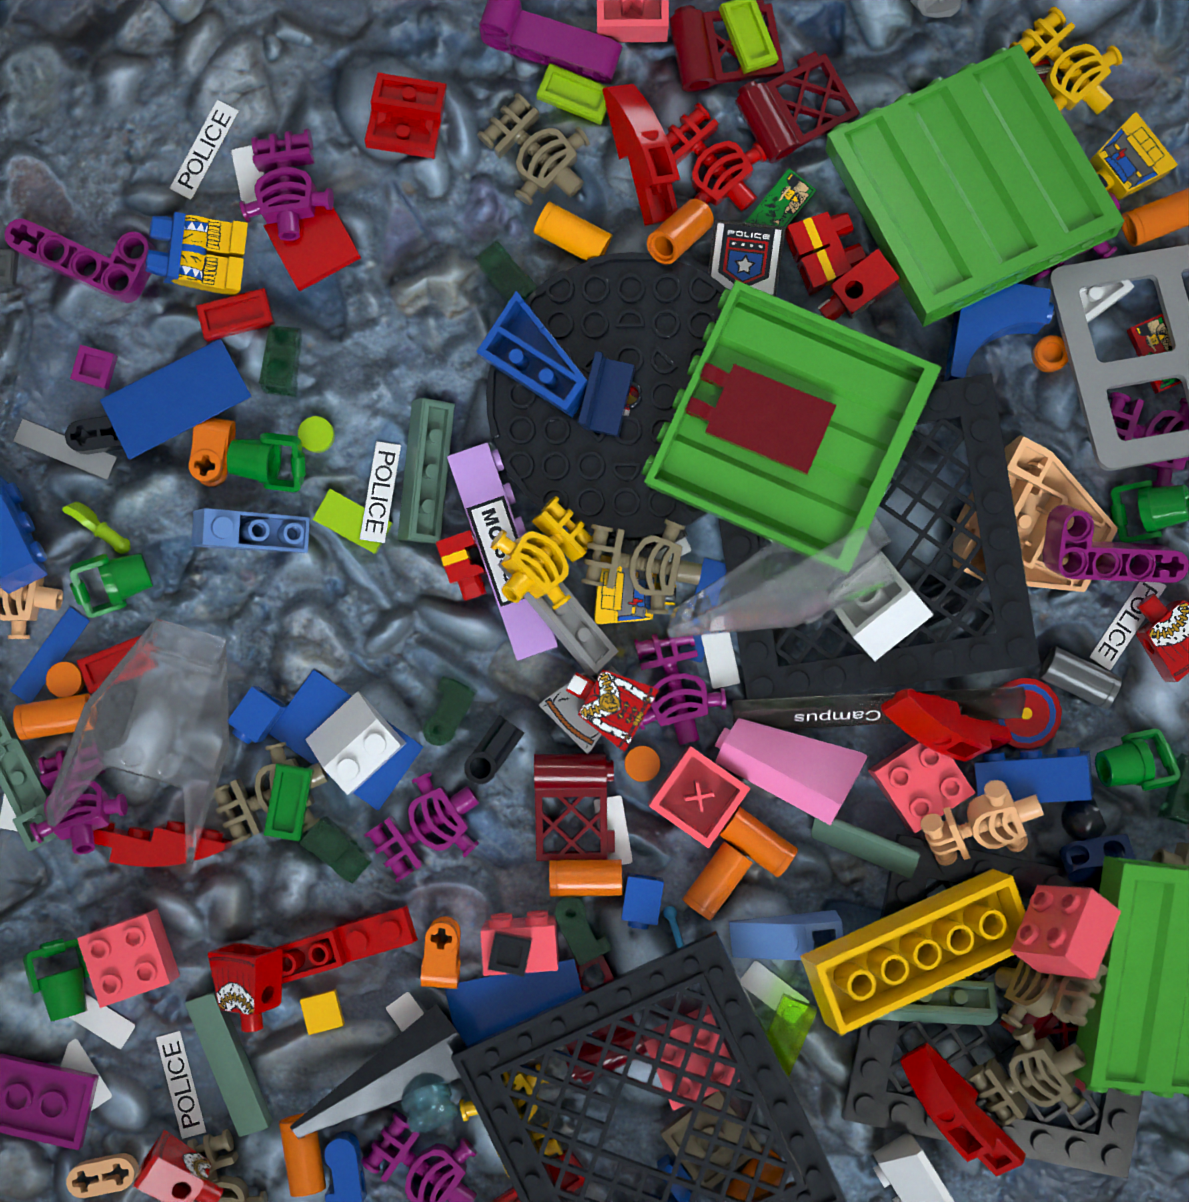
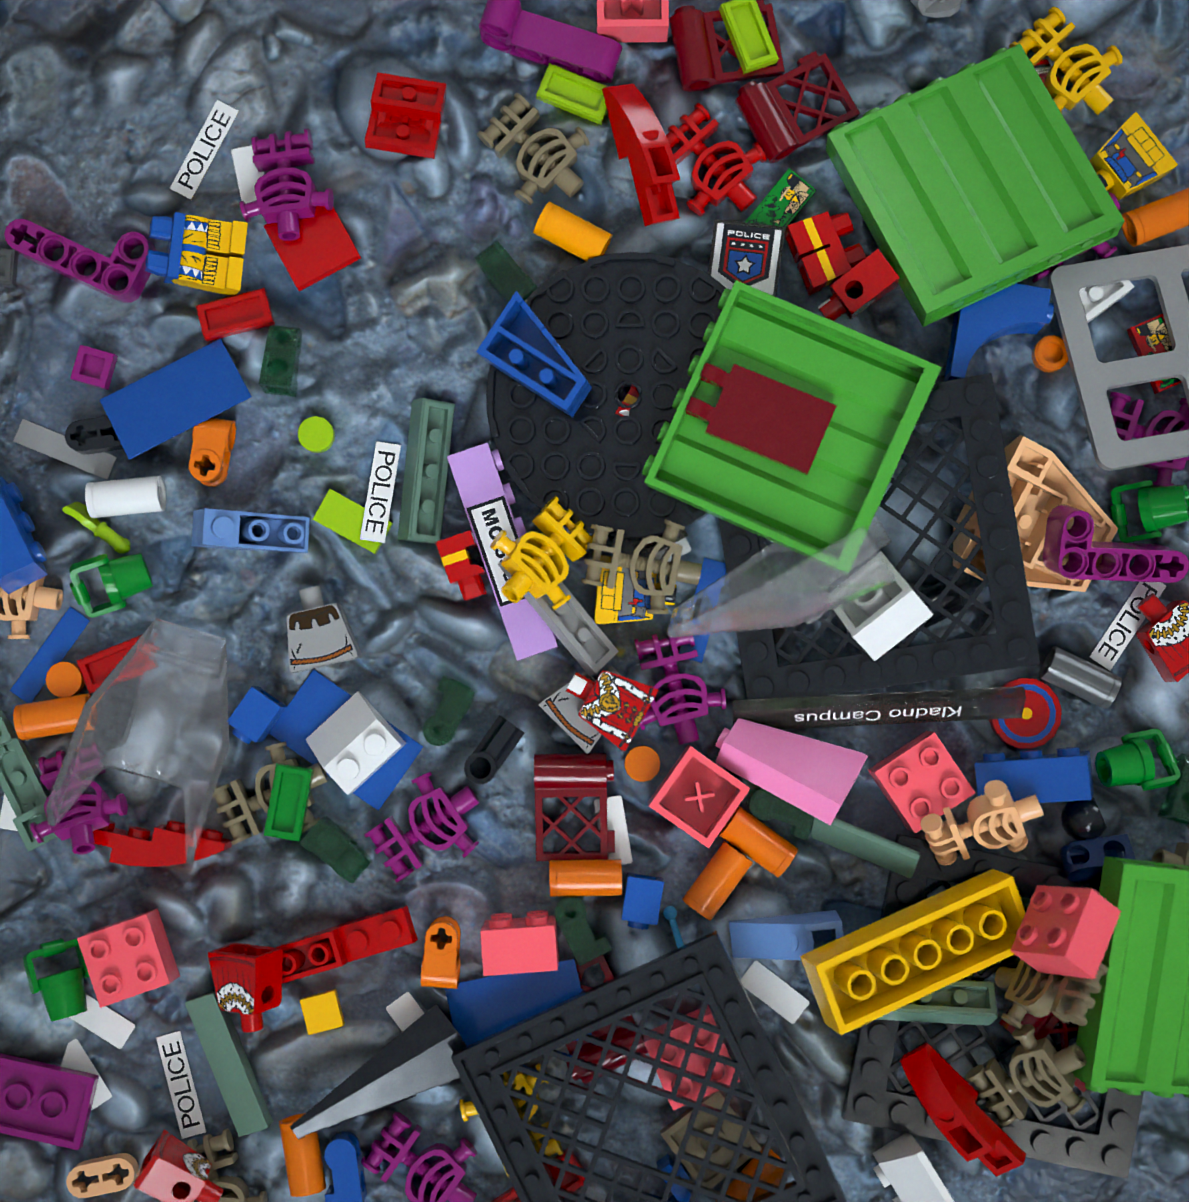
green piece [227,433,306,492] -> none
clear light blue wheel [401,1083,458,1133] -> none
black tile [488,931,532,977] -> none
dark blue panel [578,351,636,437] -> none
orange pin [647,199,714,264] -> none
white sticker [699,617,740,689] -> none
clear neon green plate [766,993,817,1077] -> none
red slope [881,689,1013,762] -> none
none -> white pin [85,476,166,518]
none -> light grey torso [287,586,362,673]
none -> clear green leg [747,787,815,840]

